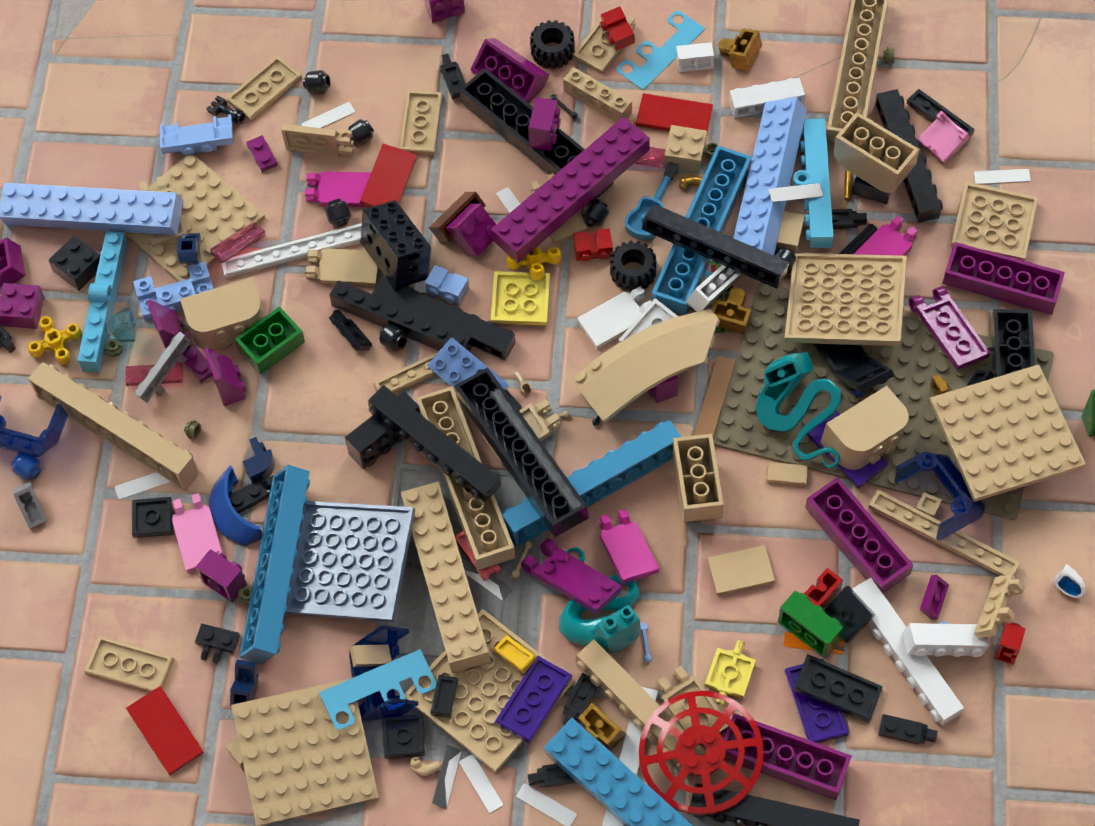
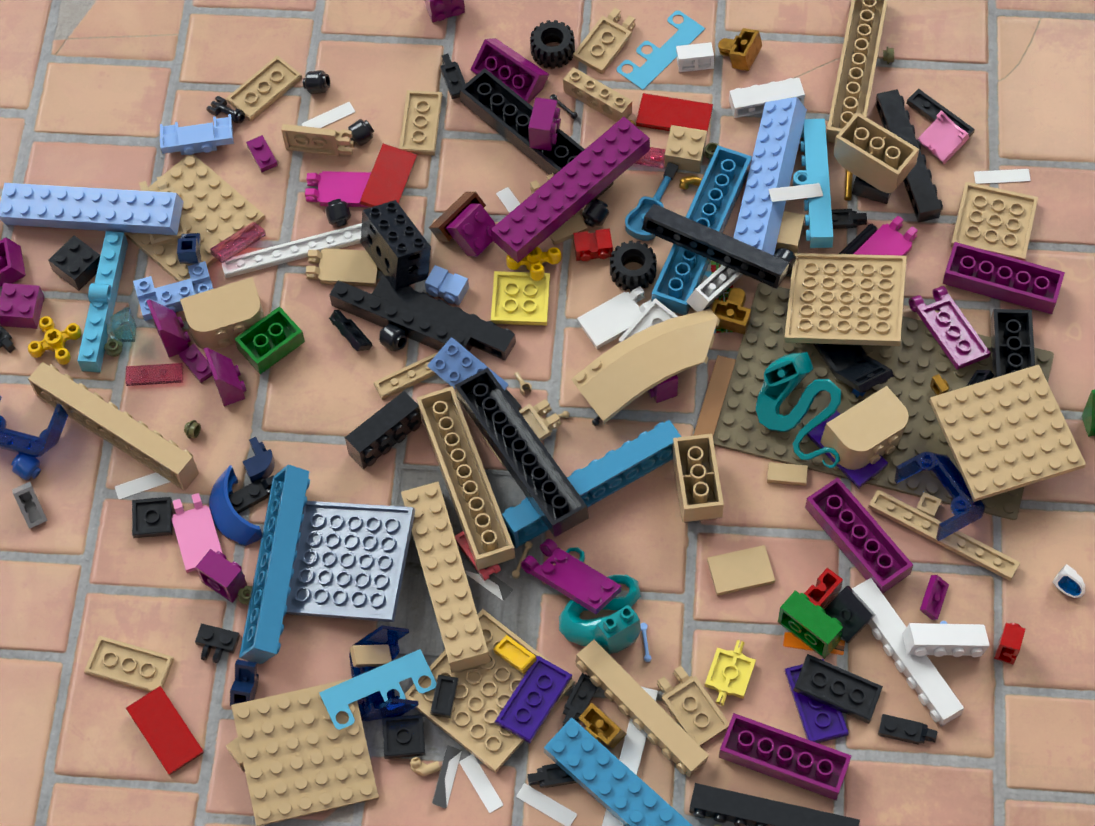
light grey hinge [135,332,191,403] -> none
black brick [368,385,501,502] -> none
red brick [599,6,635,51] -> none
dark pink tile [599,509,659,584] -> none
red dish [639,691,764,815] -> none
tan hinge [974,574,1025,639] -> none

